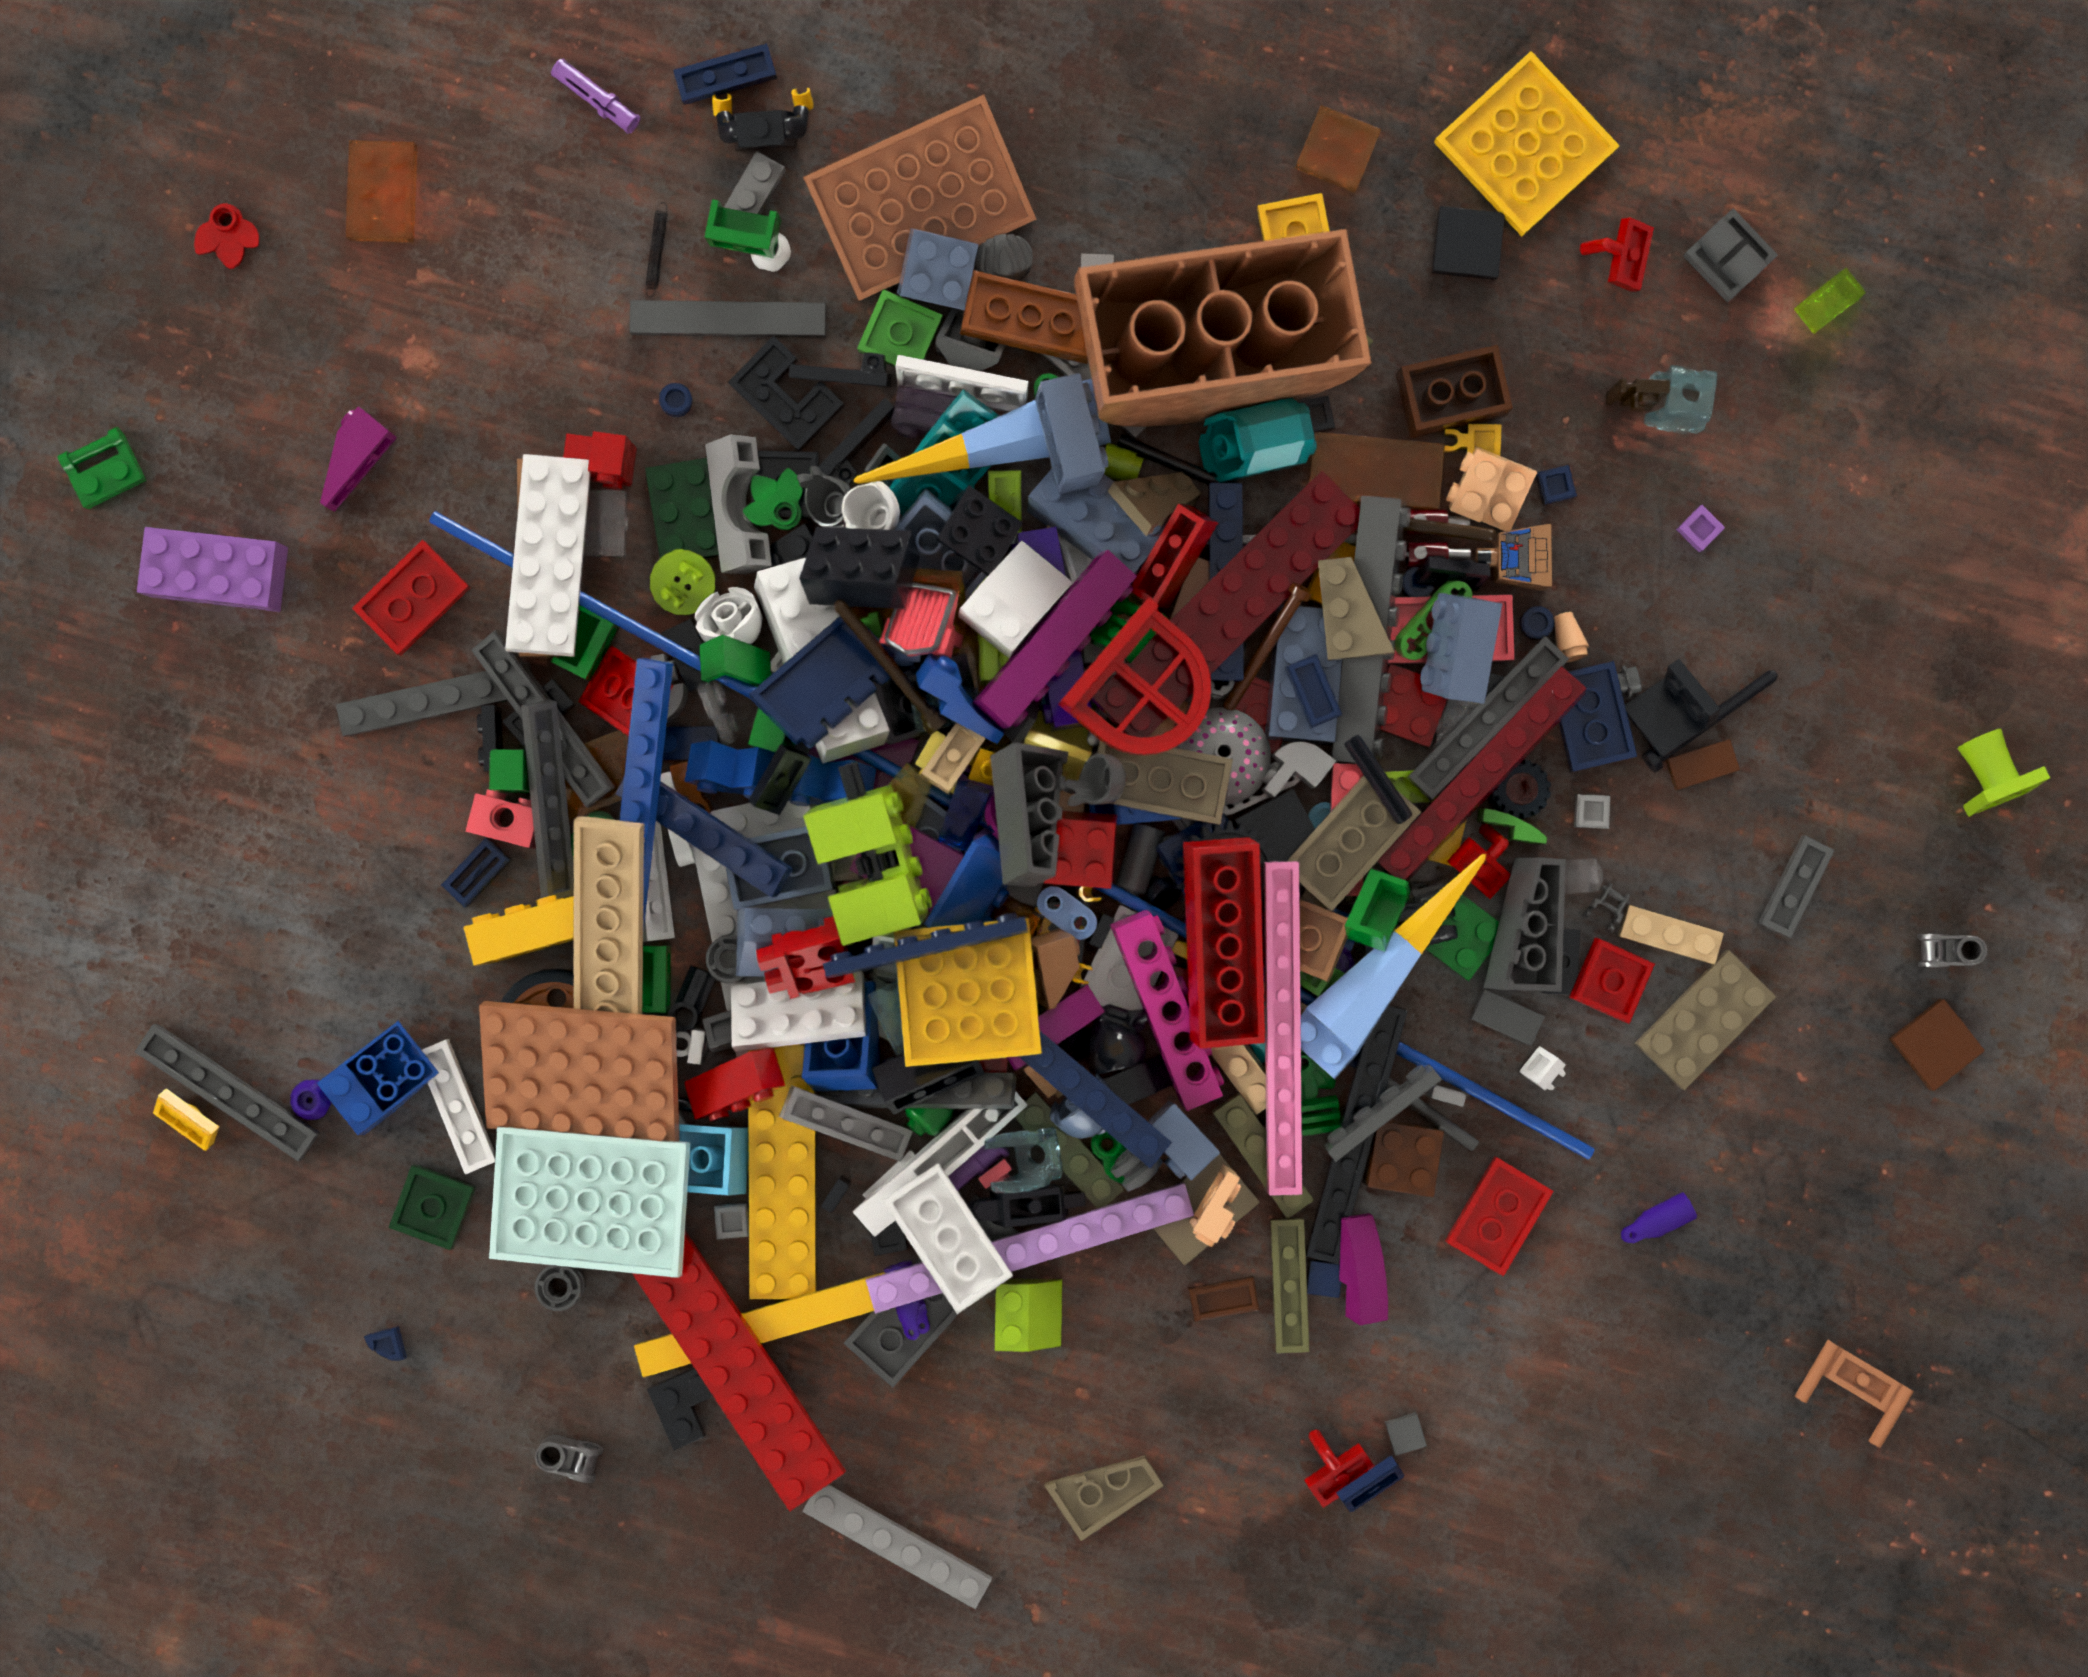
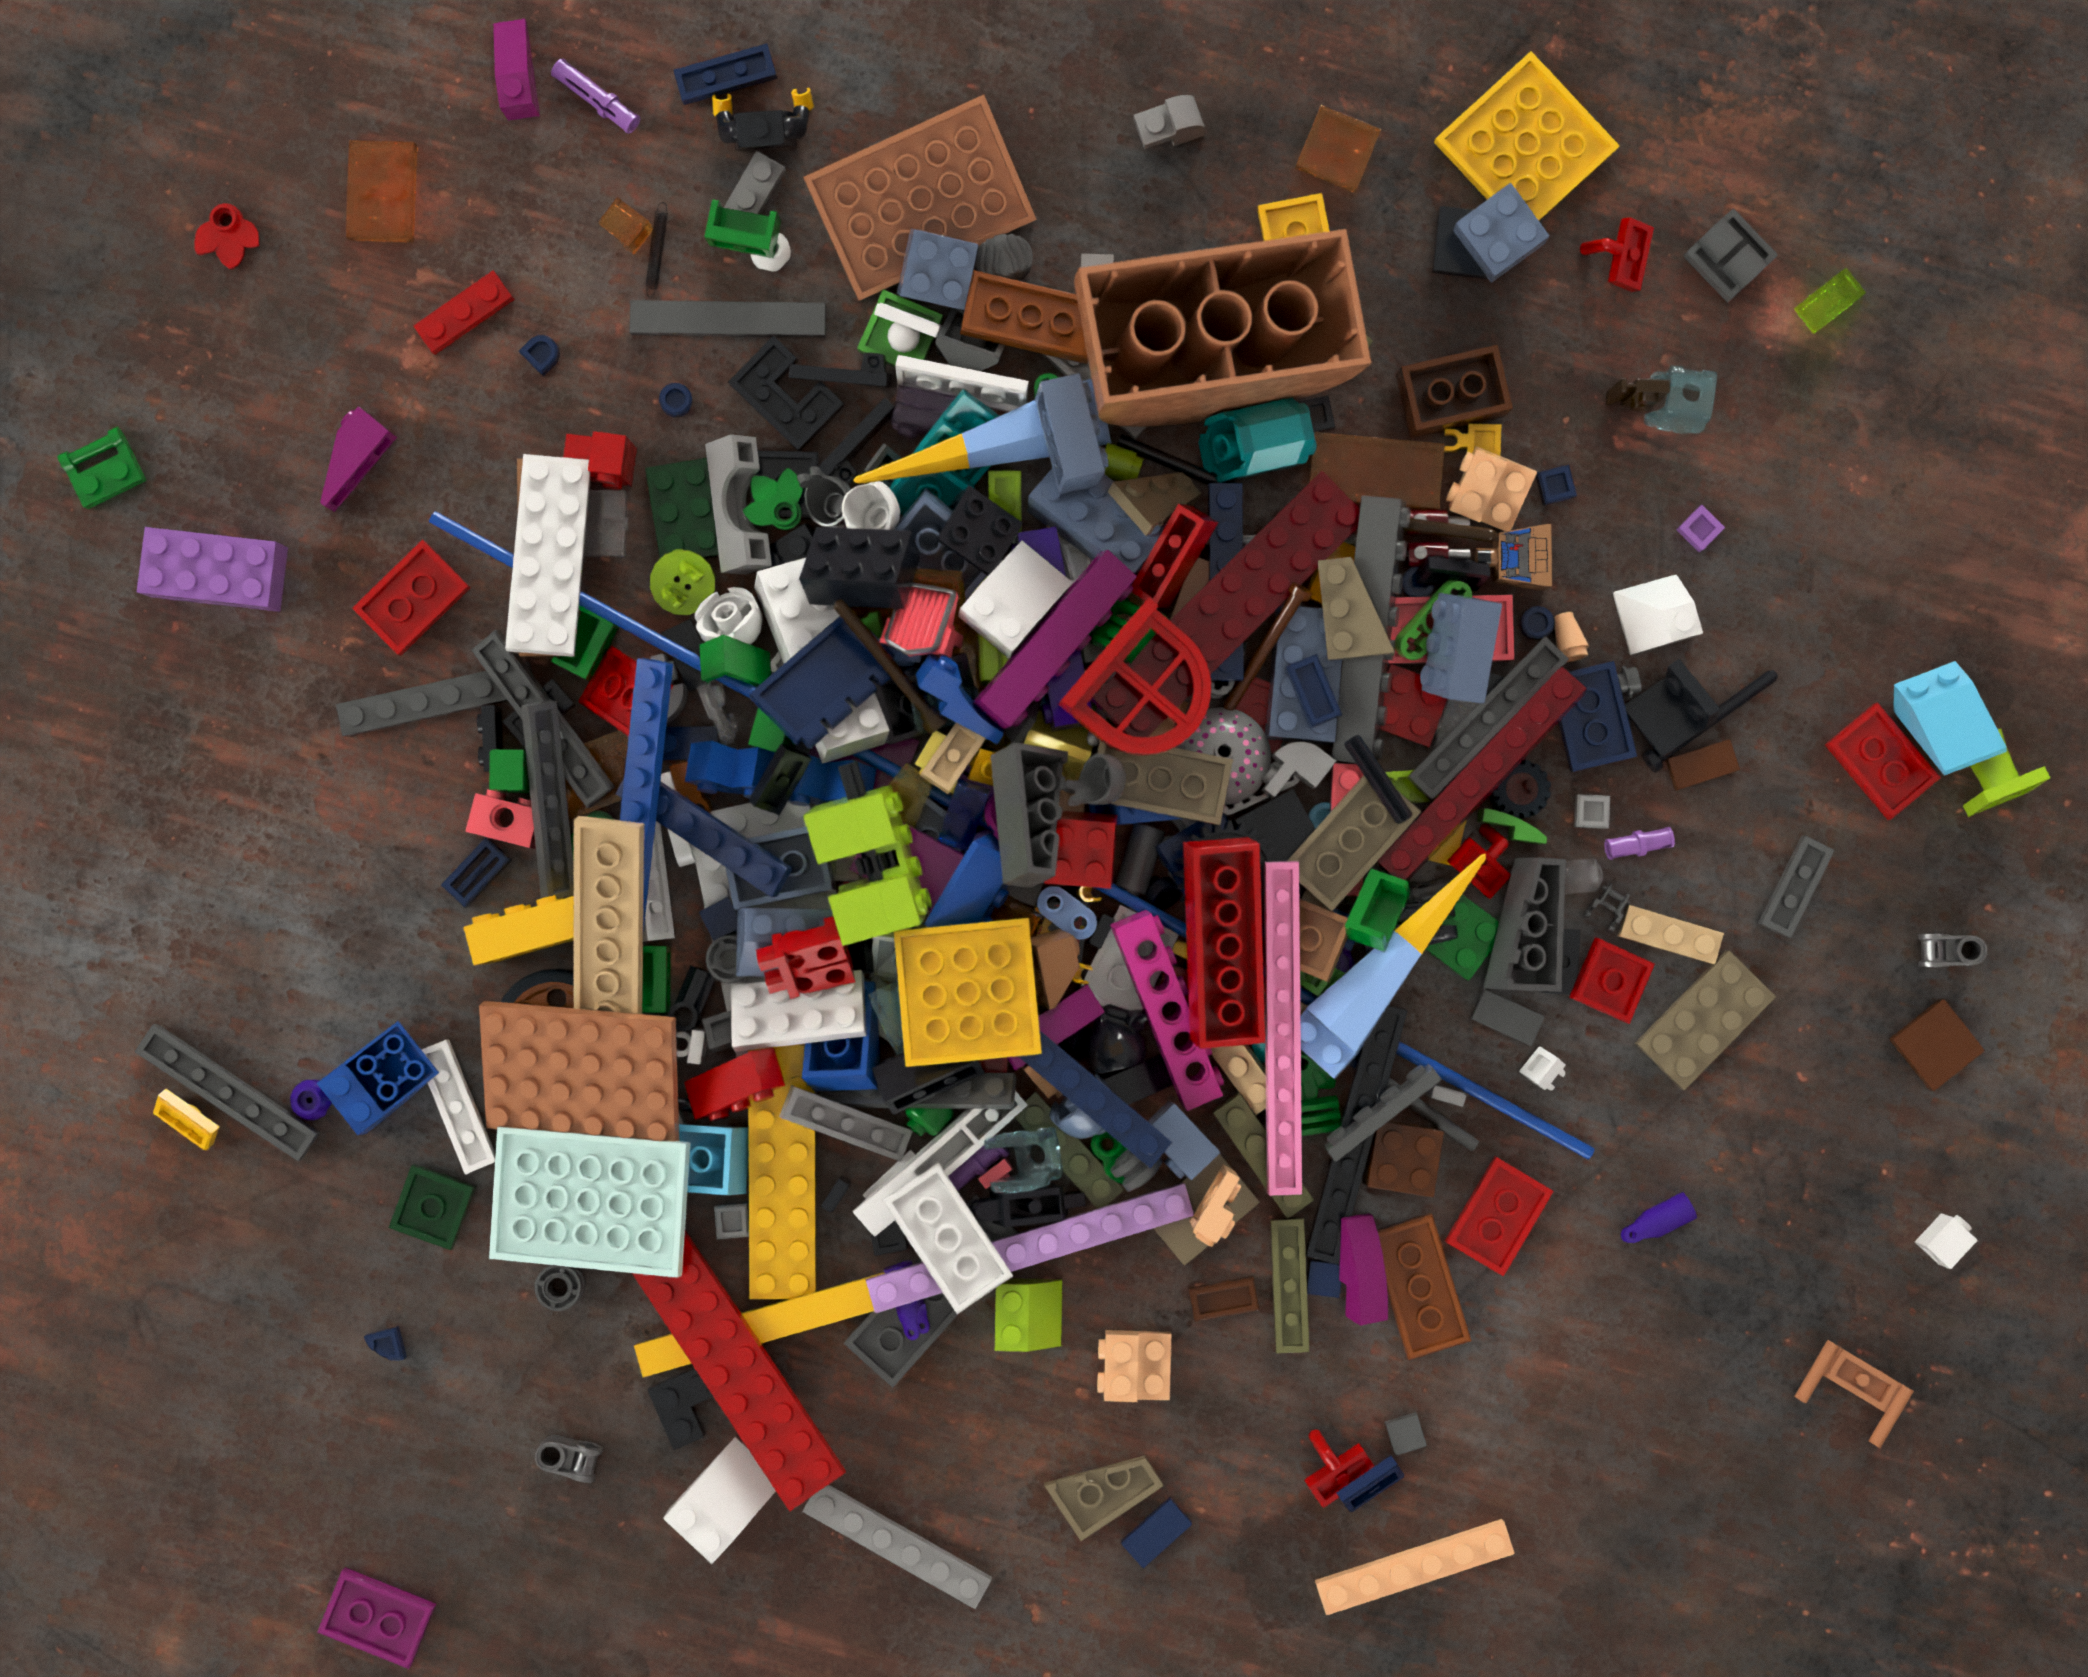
dark blue plate [823,913,1028,978] -> none
none -> magenta tile [317,1567,436,1669]
none -> red plate [413,270,515,355]
none -> magenta slope [493,19,540,121]
none -> dark blue tile [519,335,560,376]
none -> clear orange panel [599,197,653,255]
none -> white slope [663,1436,776,1564]
none -> dark blue tile [699,897,737,941]
none -> white tile [874,303,942,353]
none -> light nougat plate [1097,1330,1171,1402]
none -> dark blue tile [1121,1497,1192,1568]
none -> light grey brick [1133,95,1205,150]
none -> light nougat plate [1315,1519,1515,1616]
none -> dark orange tile [1377,1213,1472,1360]
none -> sand blue brick [1453,183,1549,283]
none -> medium lavender pin [1604,827,1675,860]
none -> white slope [1612,575,1703,655]
none -> red tile [1825,702,1941,820]
none -> medium azure slope [1893,661,2007,776]
none -> white brick [1915,1213,1978,1269]

